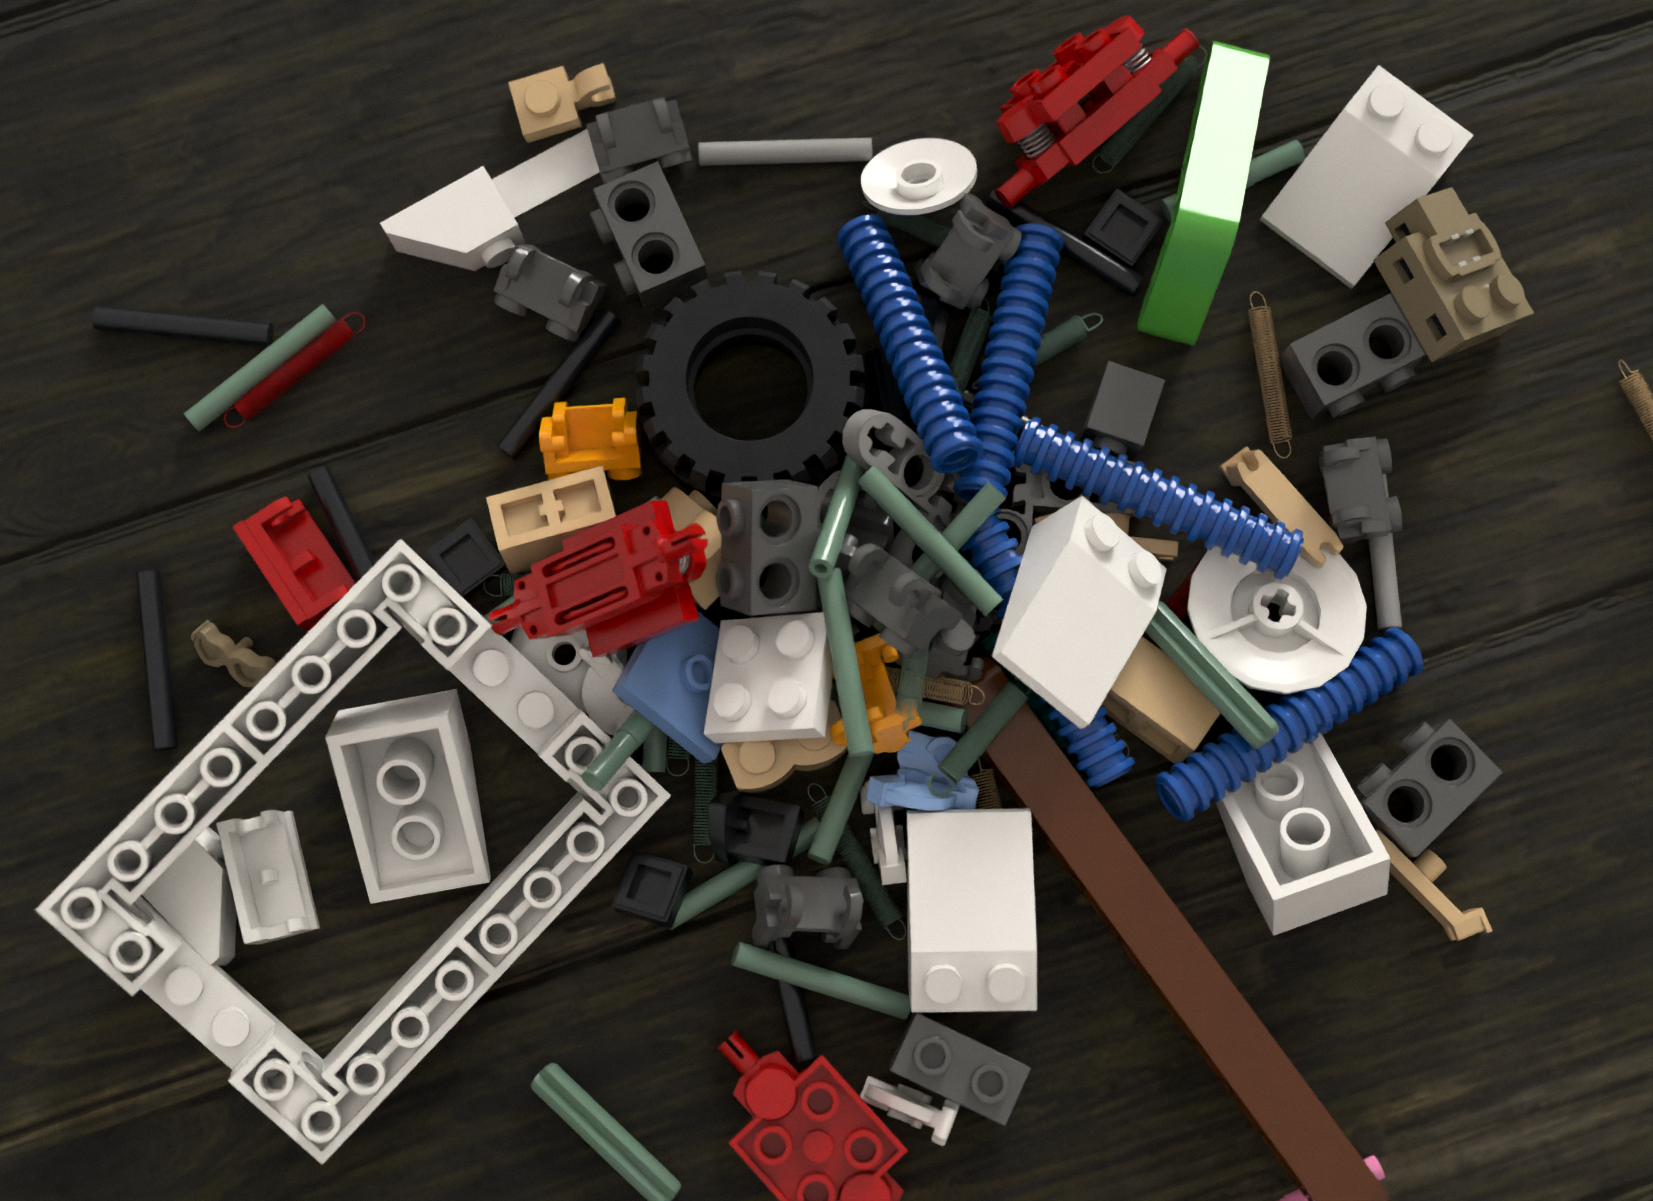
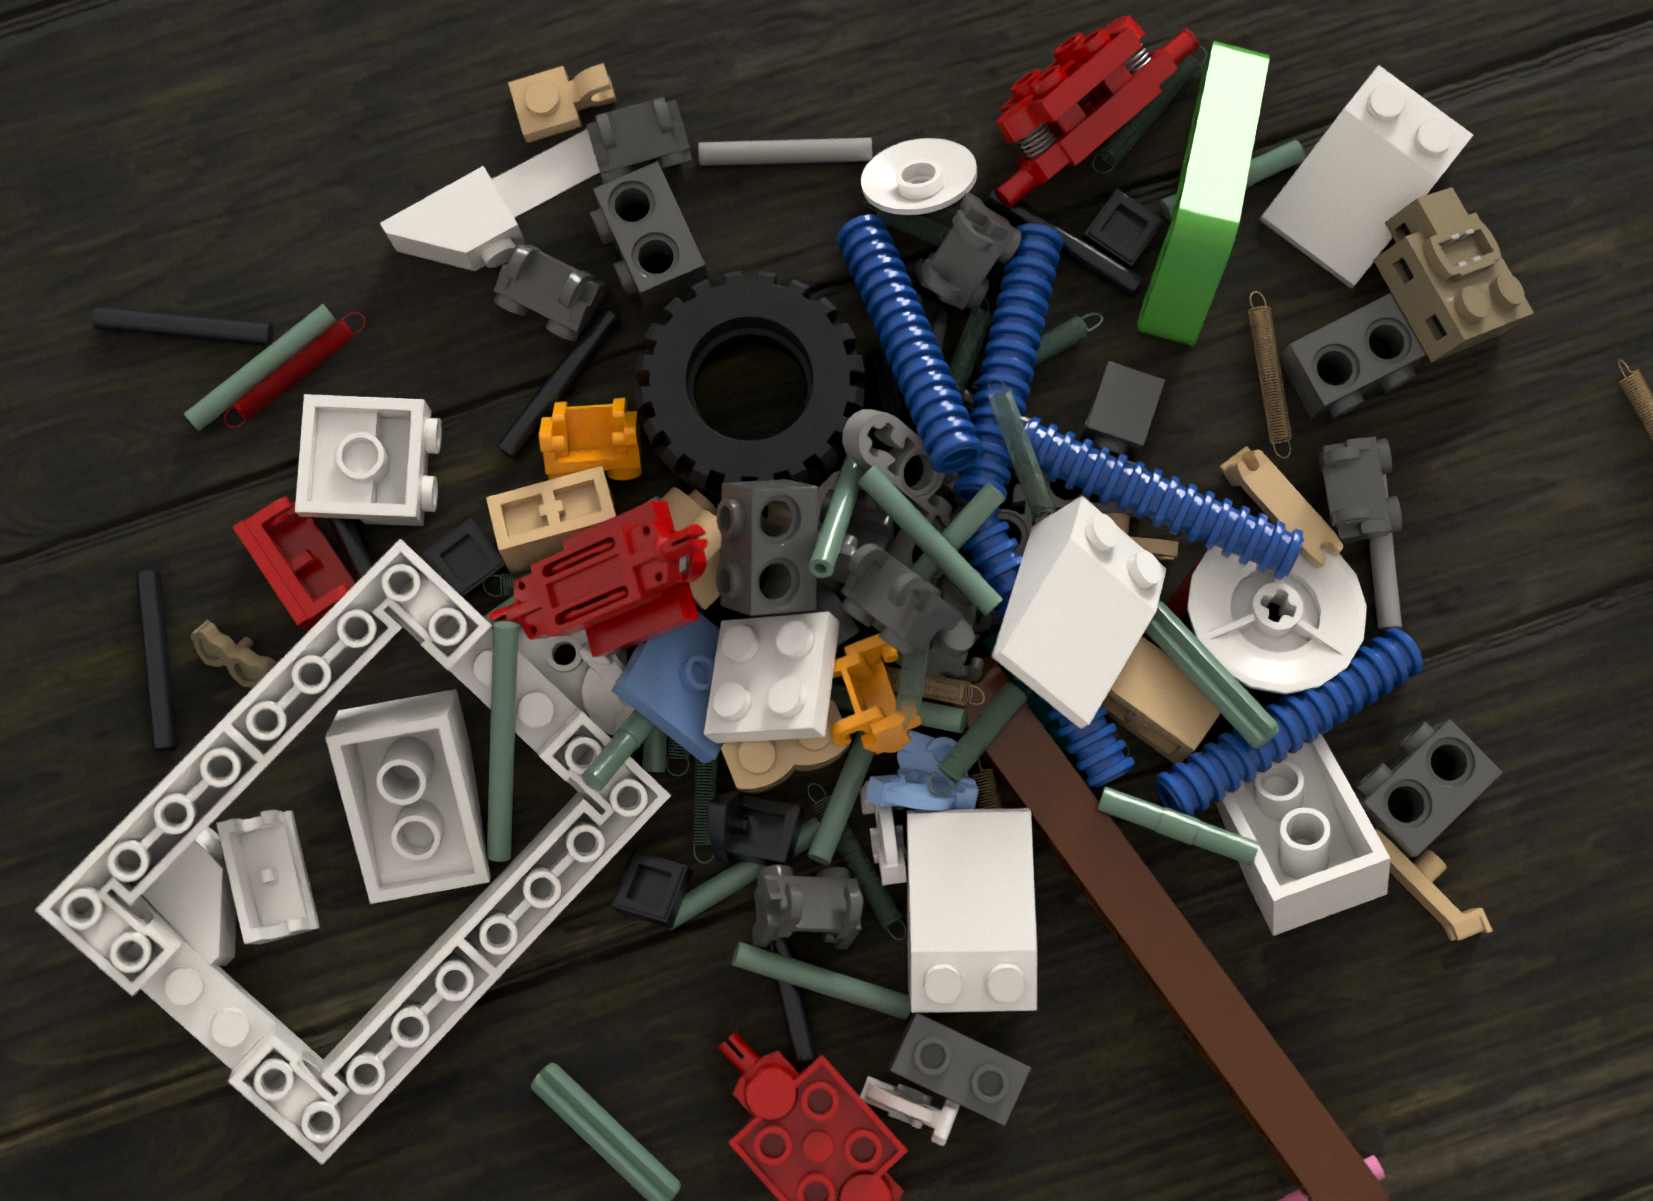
sand green bar [817,568,874,757] -> none
none -> white plate [295,394,442,526]
none -> sand green bar [487,621,518,862]
none -> sand green piece [988,376,1055,521]
none -> sand green piece [1097,786,1260,866]

